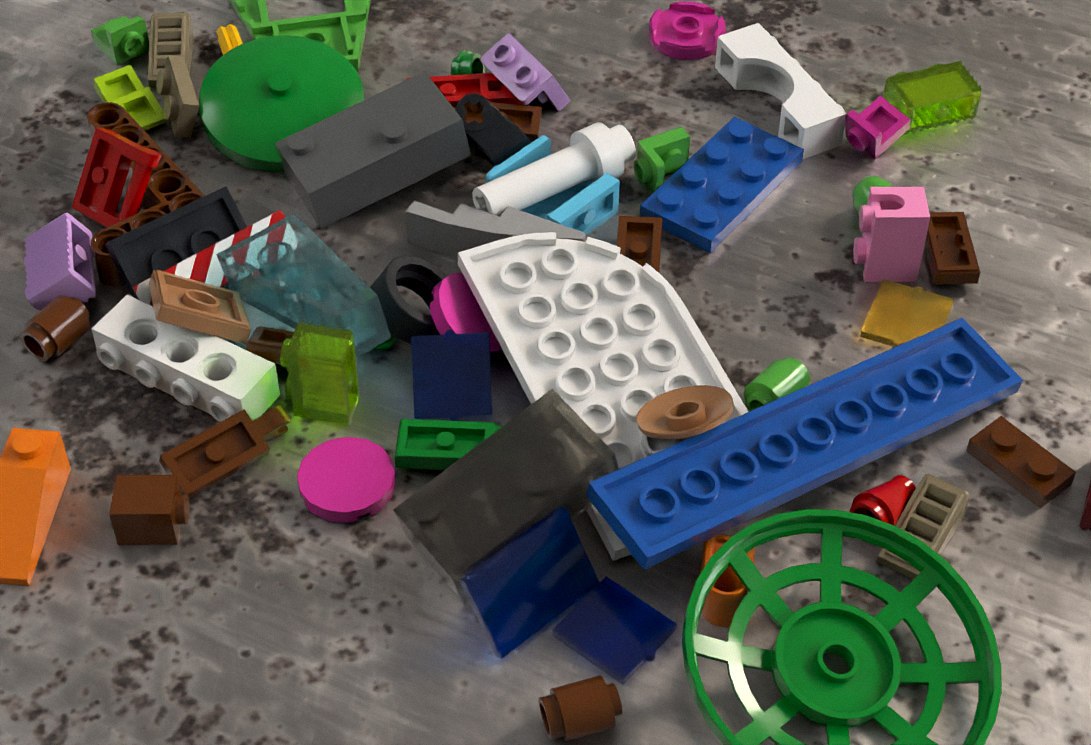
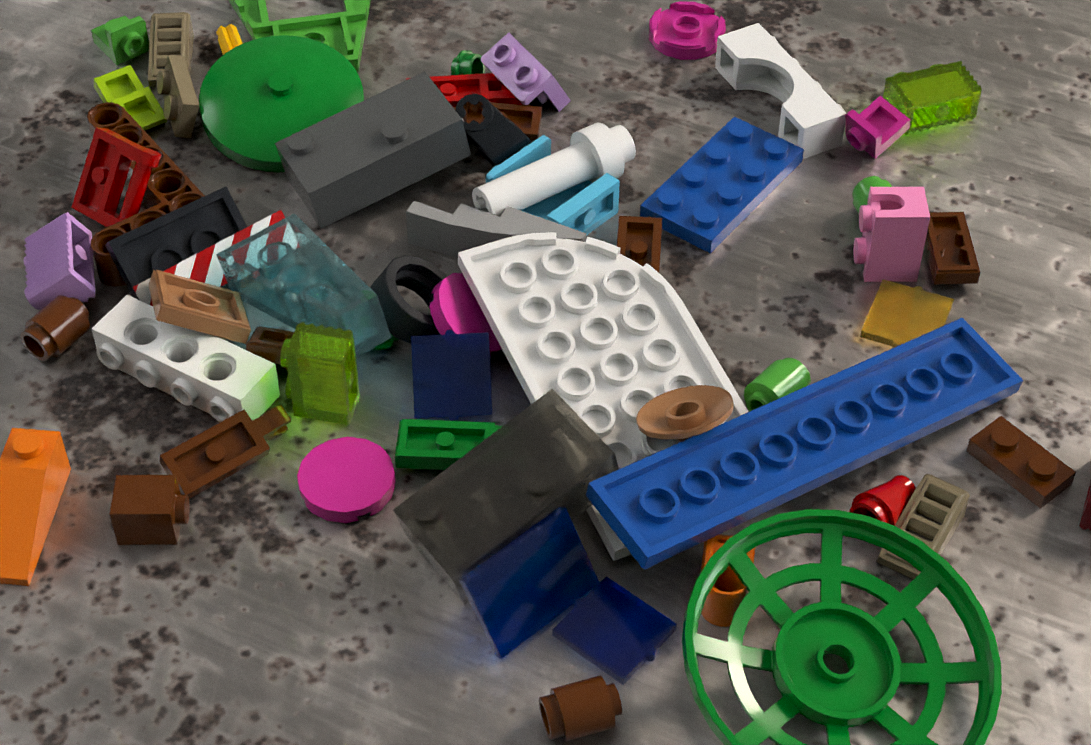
bright green bracket [633,127,690,194] -> none

